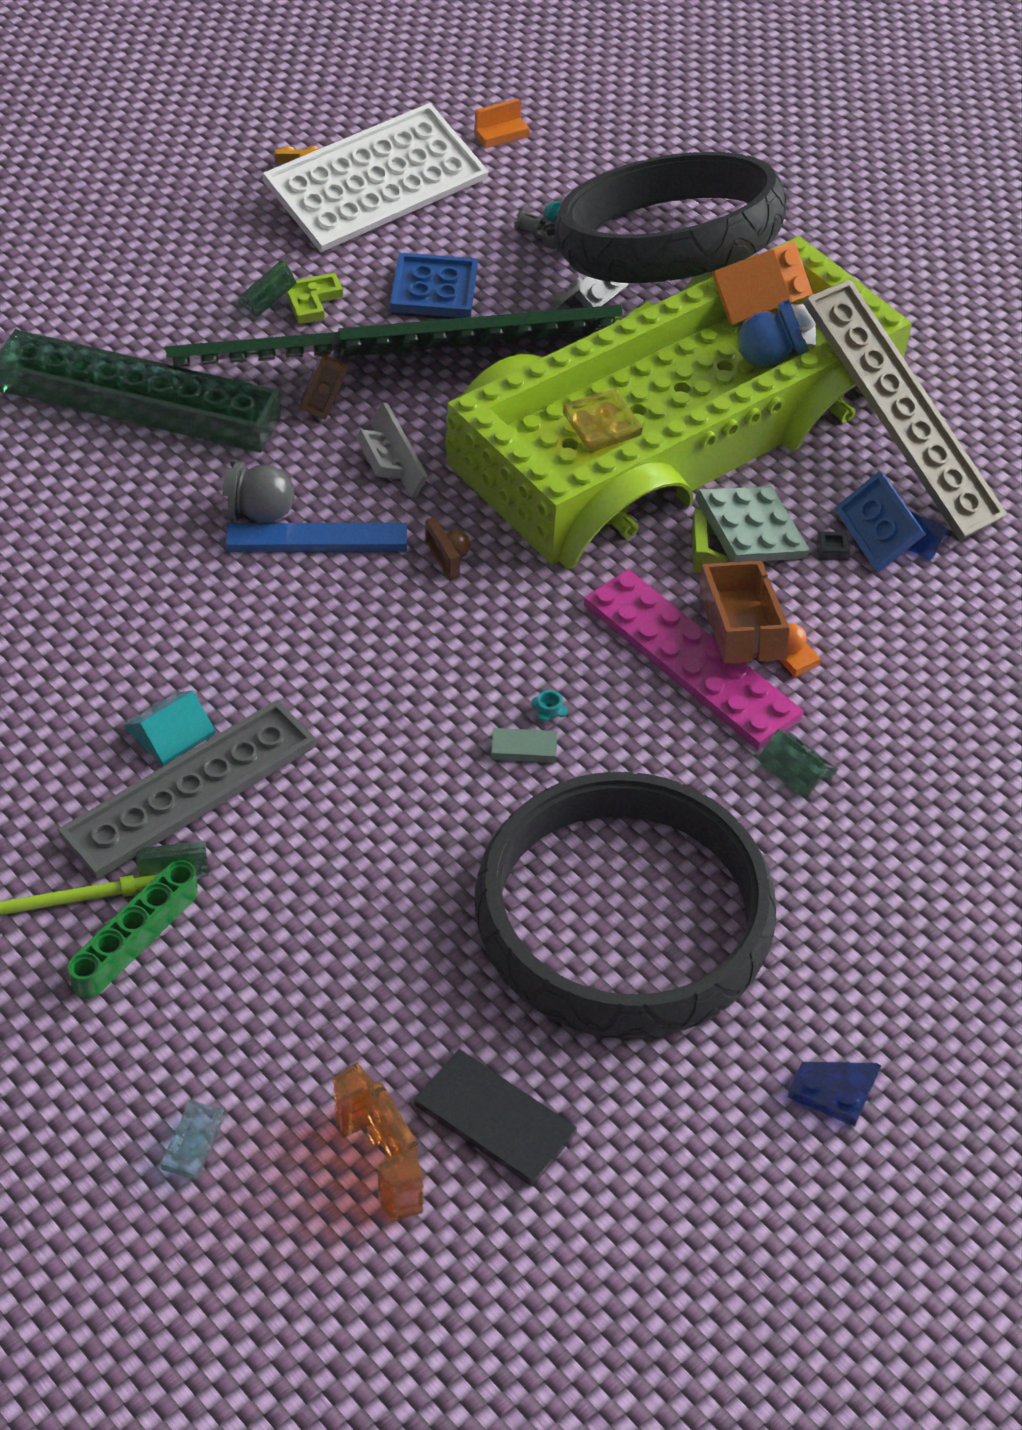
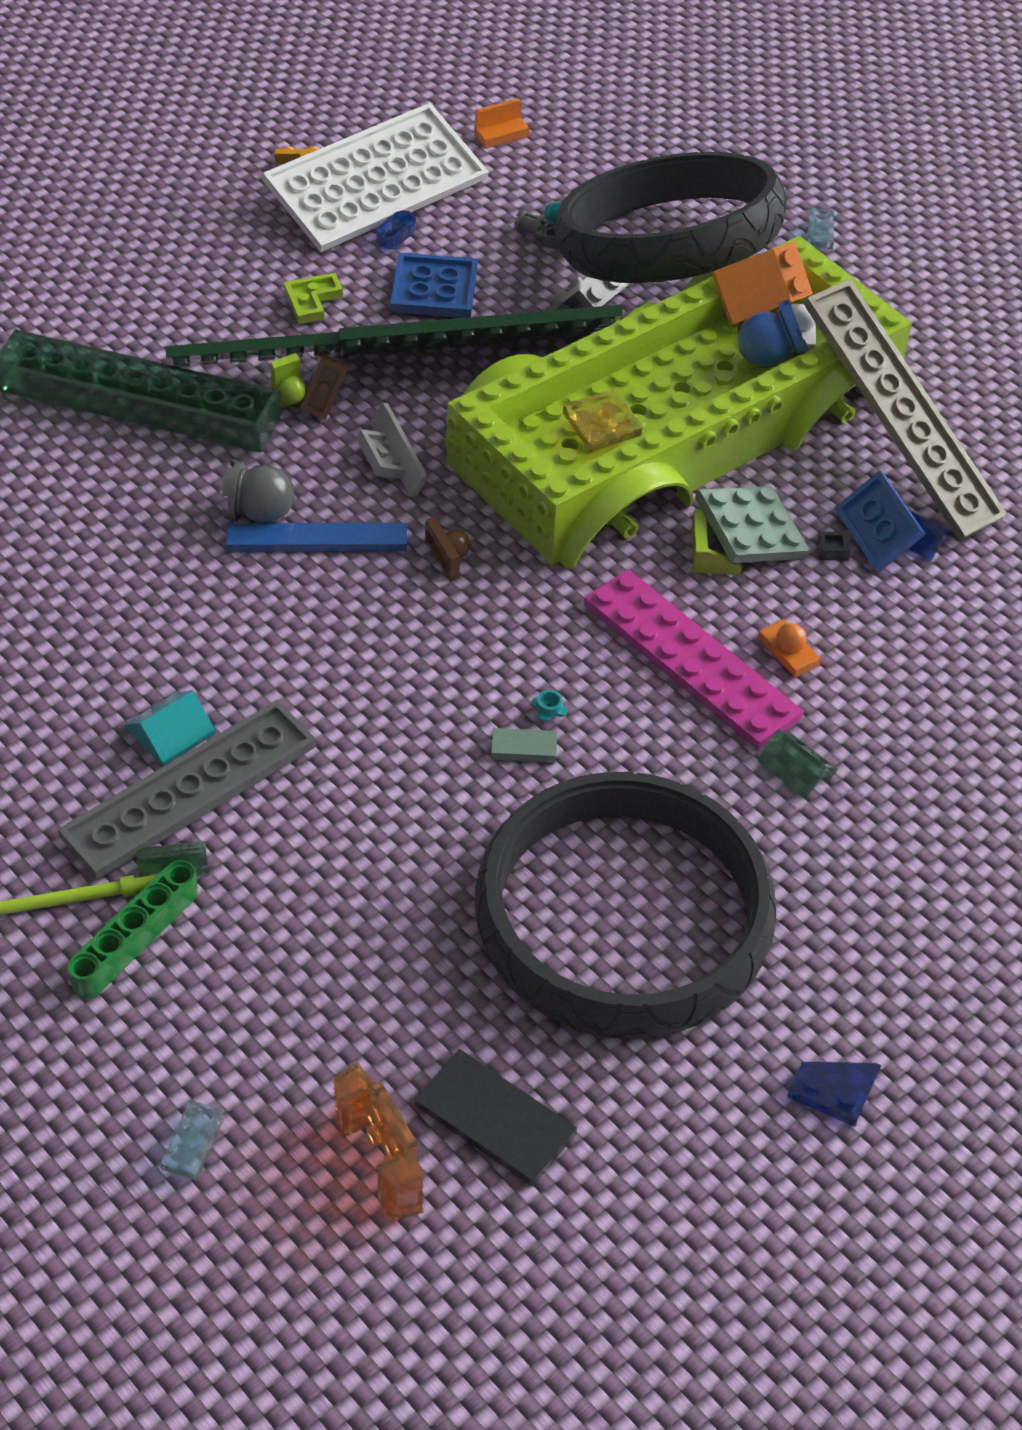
clear green panel [238,260,297,318] -> none
dark orange piece [700,560,789,664] -> none
none -> lime tile [270,353,306,410]
none -> clear blue plate [376,210,417,250]
none -> clear light blue plate [807,208,835,250]

